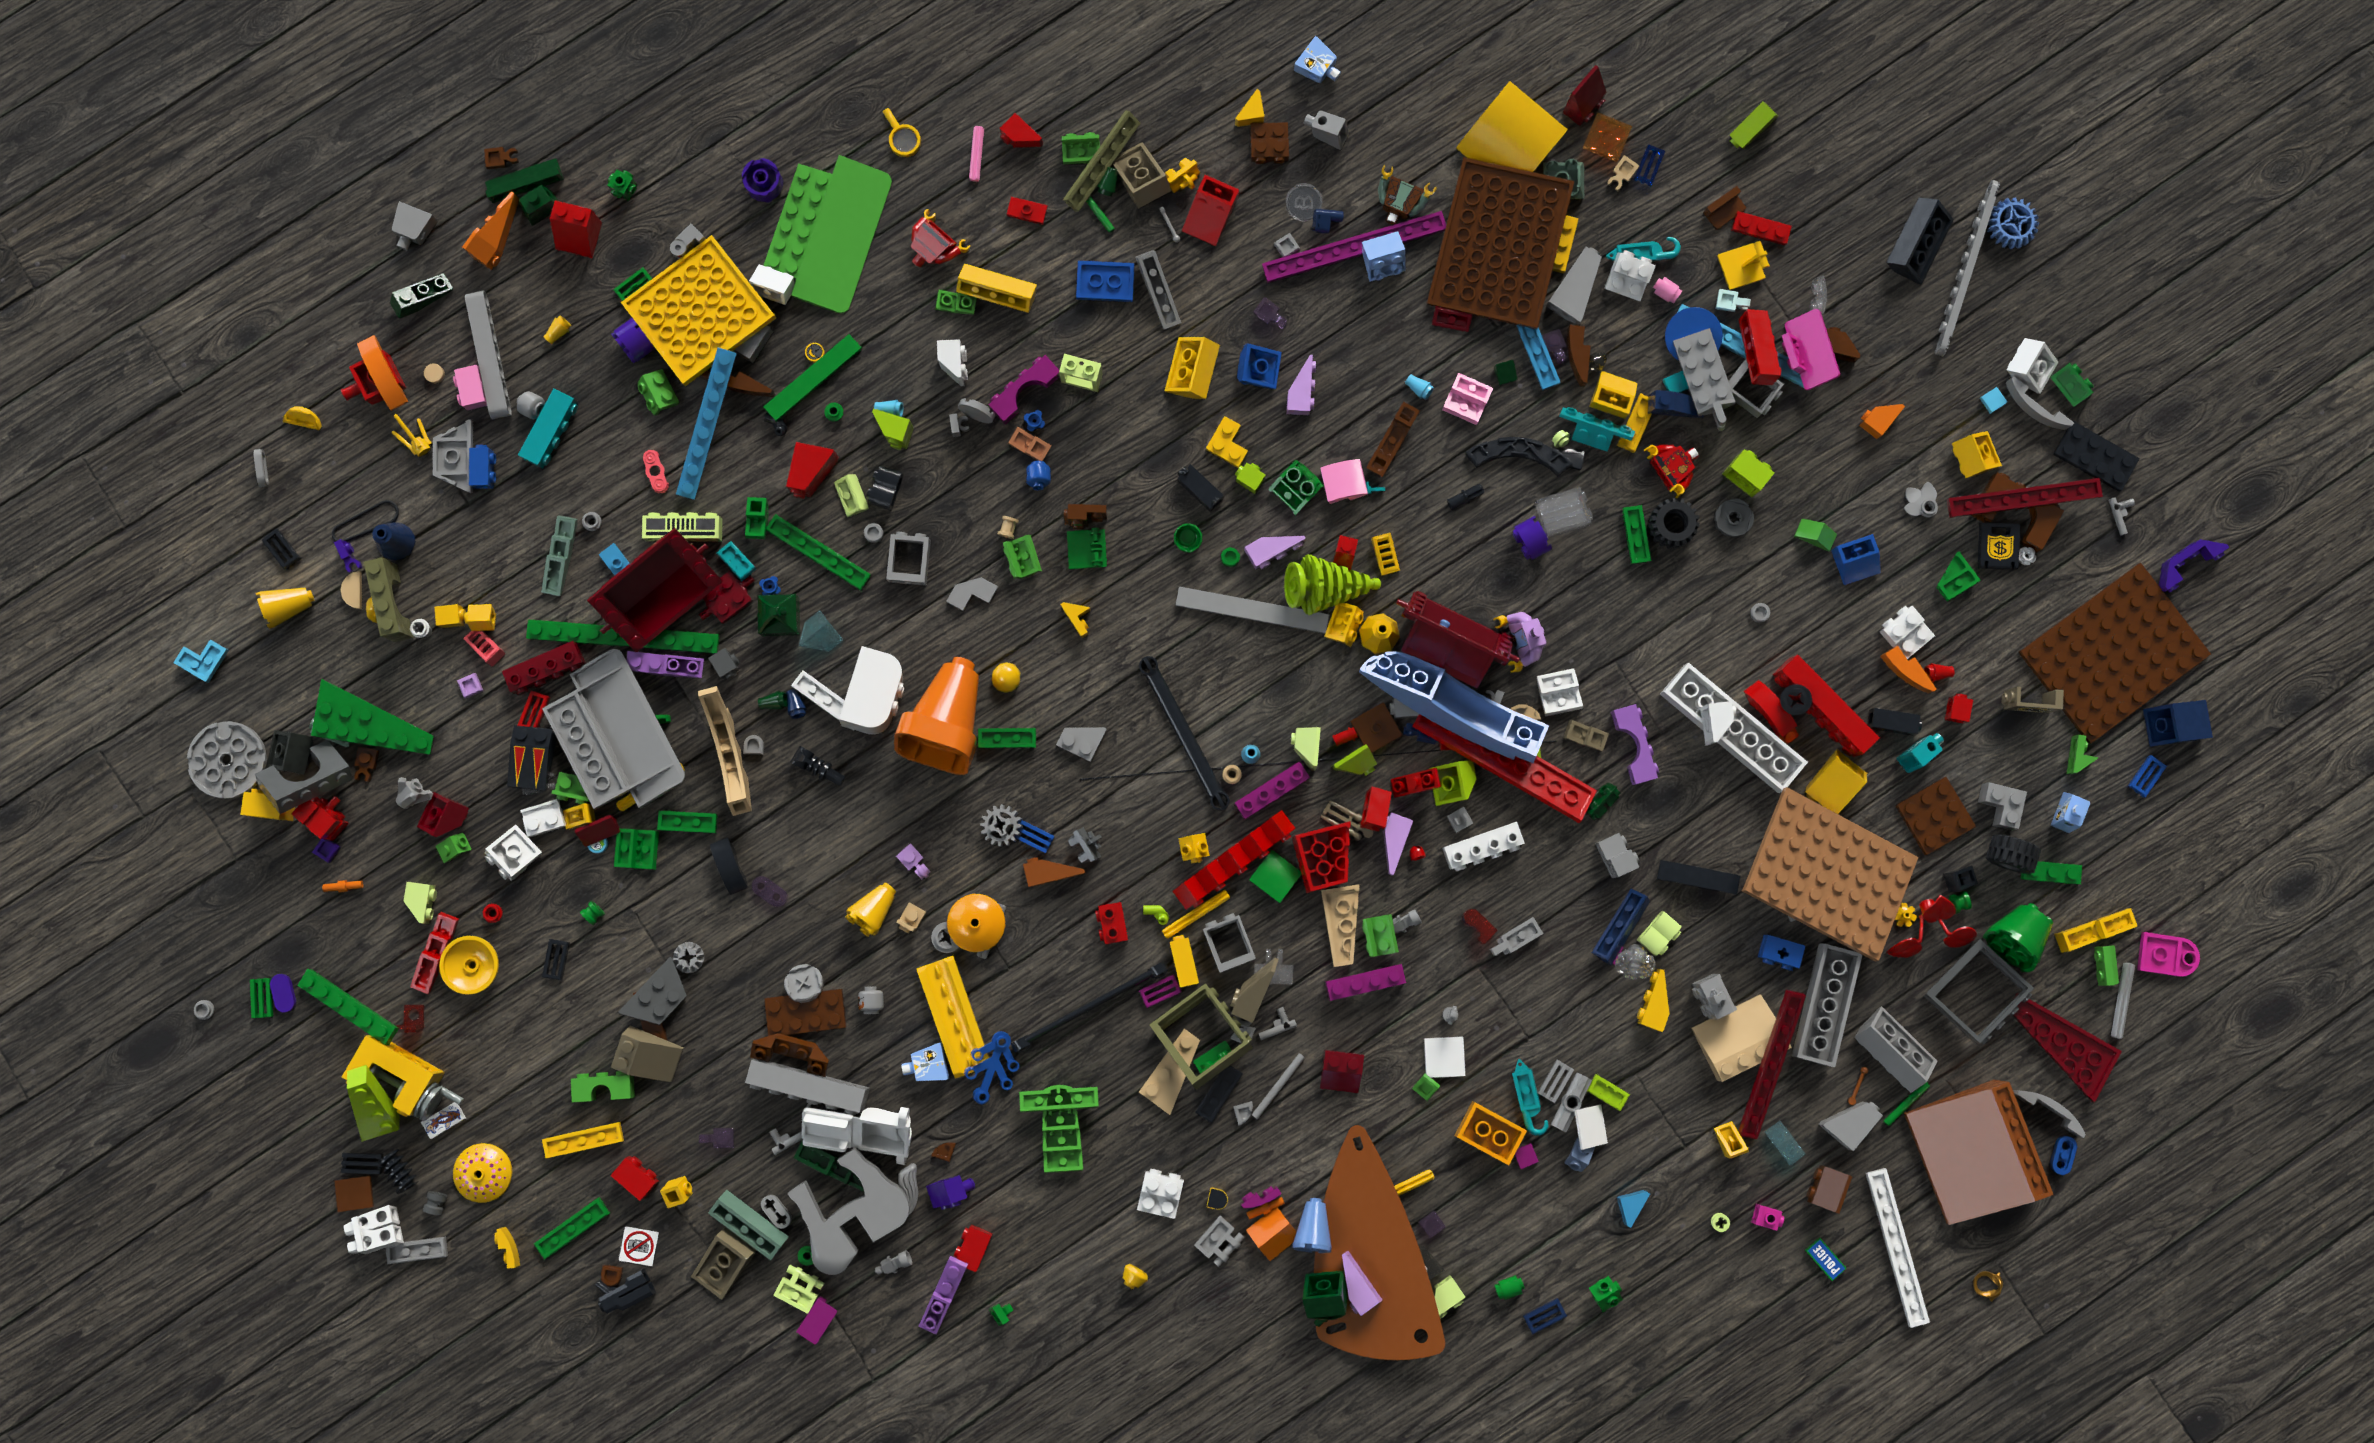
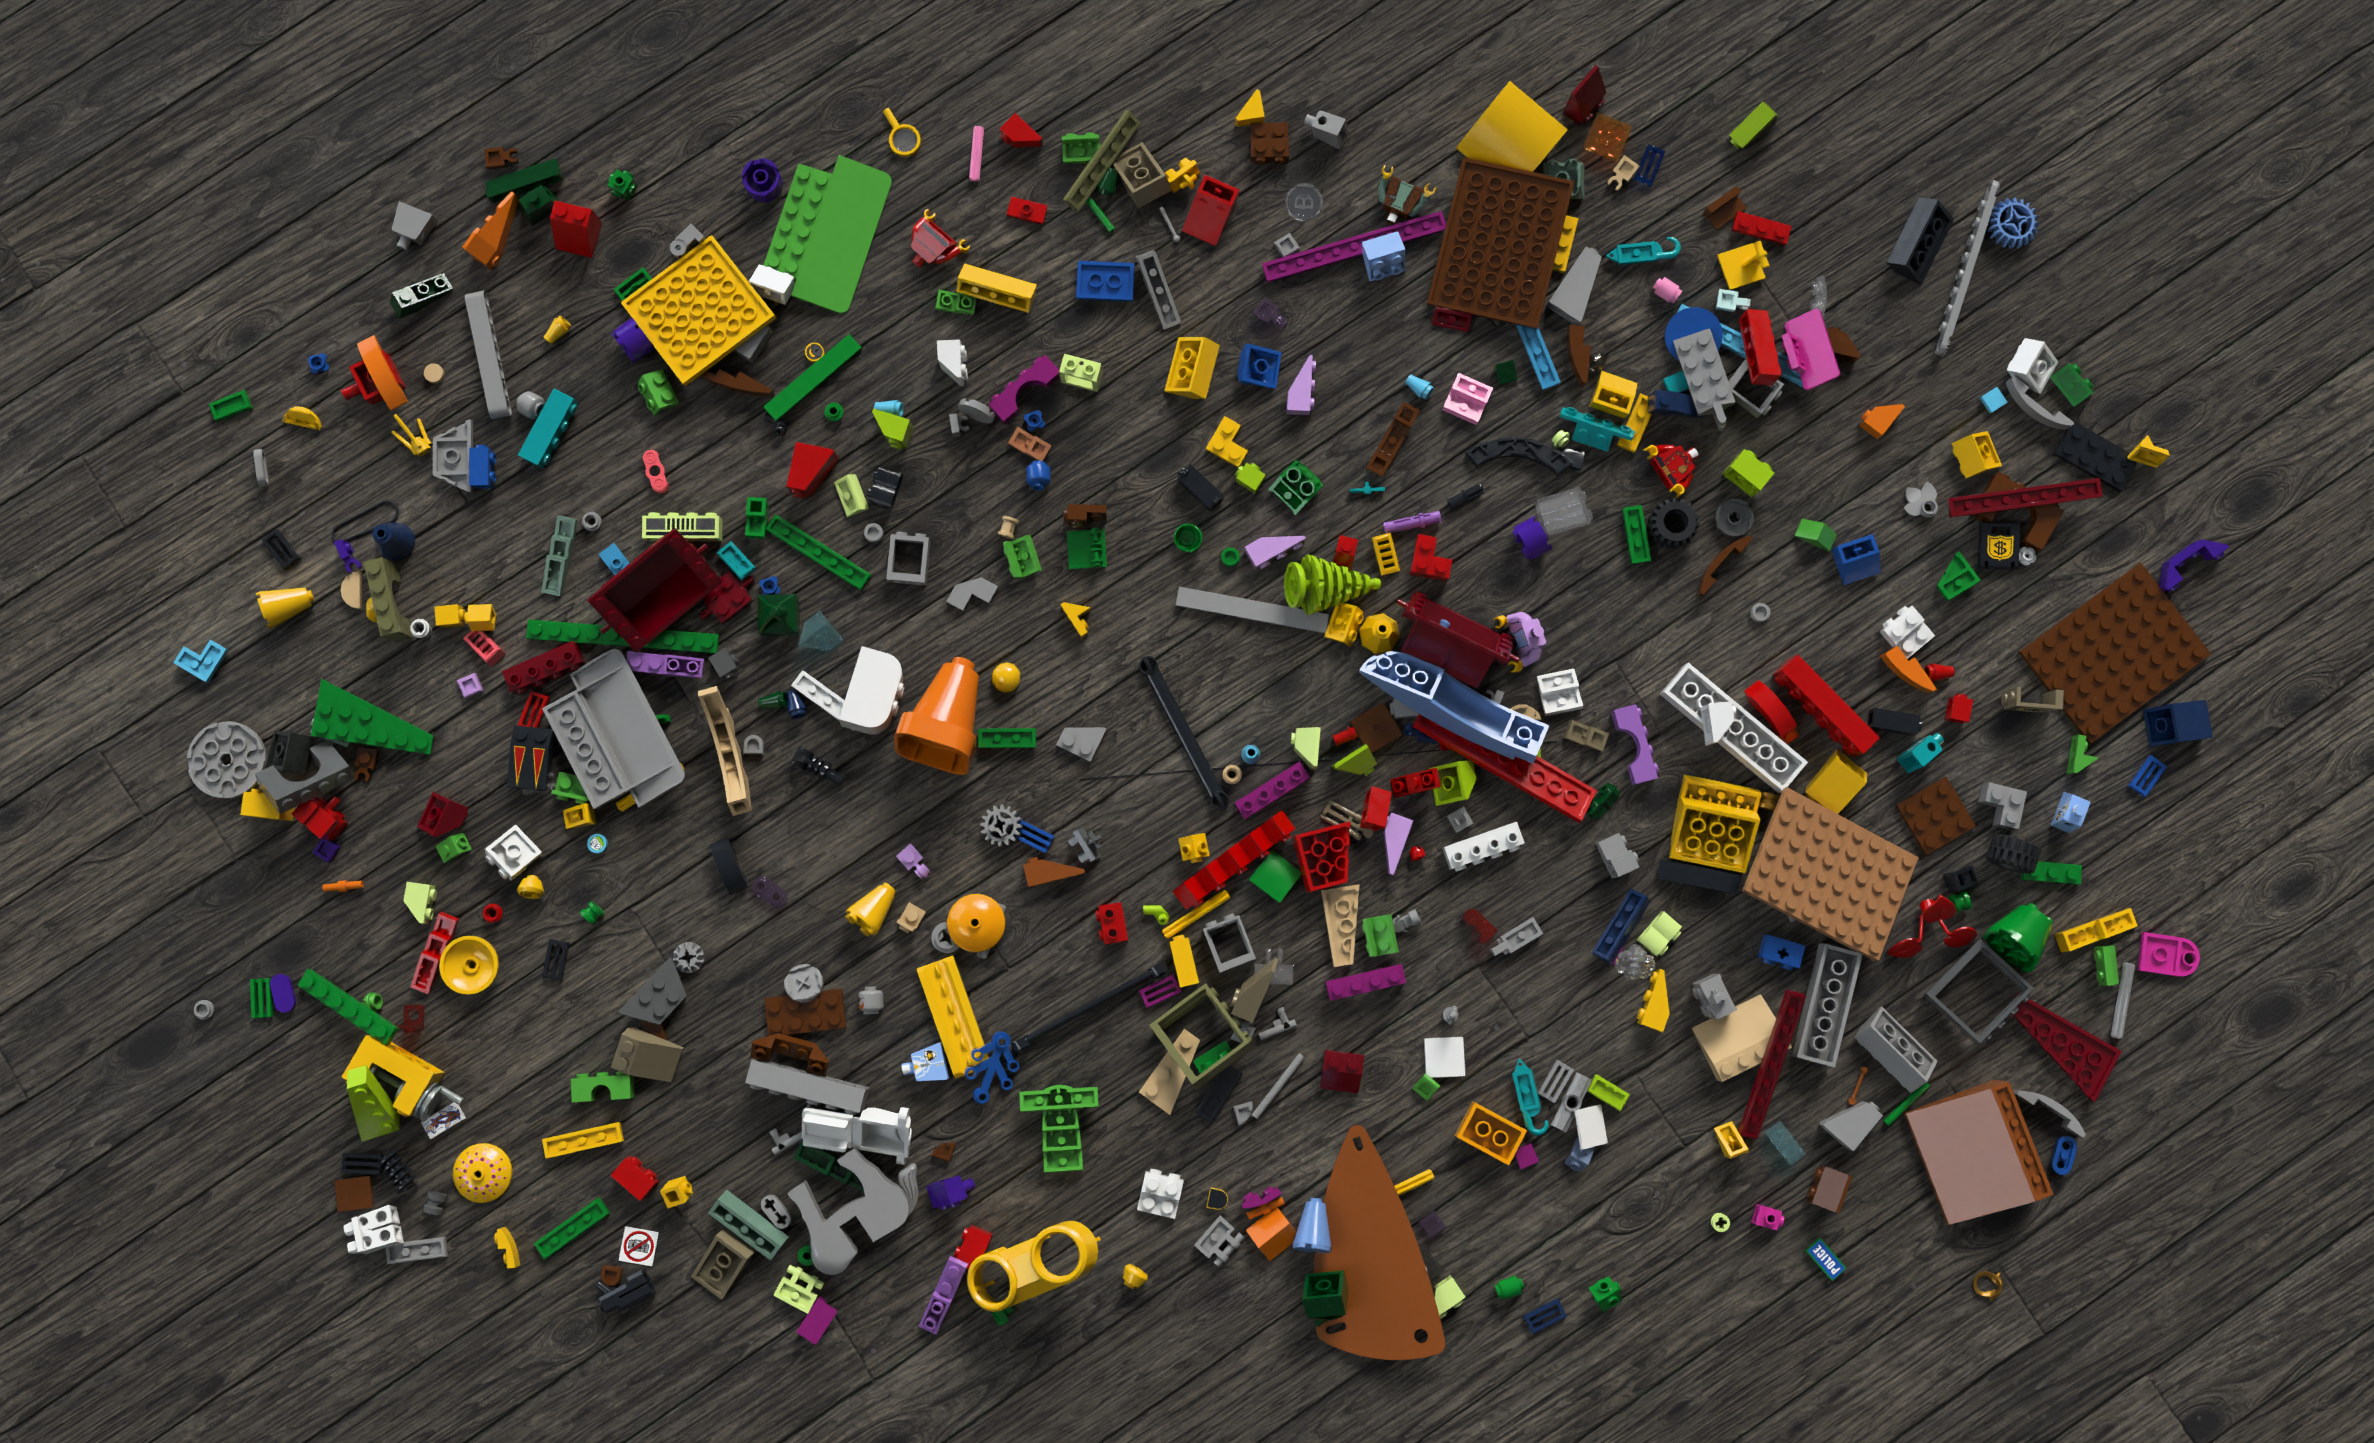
light grey rock [396,777,433,809] -> none
bright pink brick [453,365,487,410] -> none
white plate [520,799,566,838] -> none
dark red slope [575,815,620,847] -> none
green slope [614,828,659,870] -> none
green plate [657,811,718,833] -> none
dark azure plate [676,347,736,500] -> none
clear purple plate [699,1128,734,1148] -> none
light grey piece [875,1250,912,1275] -> none
light blue torso [1294,36,1341,83] -> none
dark blue piece [1310,209,1344,234] -> none
bright pink slope [1320,459,1368,504] -> none
lavender slope [1342,1251,1382,1316] -> none
clear purple plate [1542,329,1567,364] -> none
white plate [1604,250,1656,301] -> none
dark azure slope [1617,1190,1650,1228] -> none
black gear [1780,684,1812,715] -> none
white plate [1866,1168,1930,1328] -> none
yellow plant [1895,903,1917,927] -> none
light grey hose [2108,497,2135,536] -> none
none -> green tile [209,390,253,423]
none -> blue plate [308,353,329,374]
none -> bright green plate [362,992,383,1012]
none -> yellow cone [517,875,544,899]
none -> yellow piece [967,1221,1101,1312]
none -> medium lavender pin [1383,510,1442,534]
none -> red brick [1409,534,1452,582]
none -> yellow slope [1669,774,1762,873]
none -> reddish brown slope [1697,536,1753,598]
none -> pearl gold wheel [1758,792,1779,812]
none -> yellow slope [2127,435,2170,468]

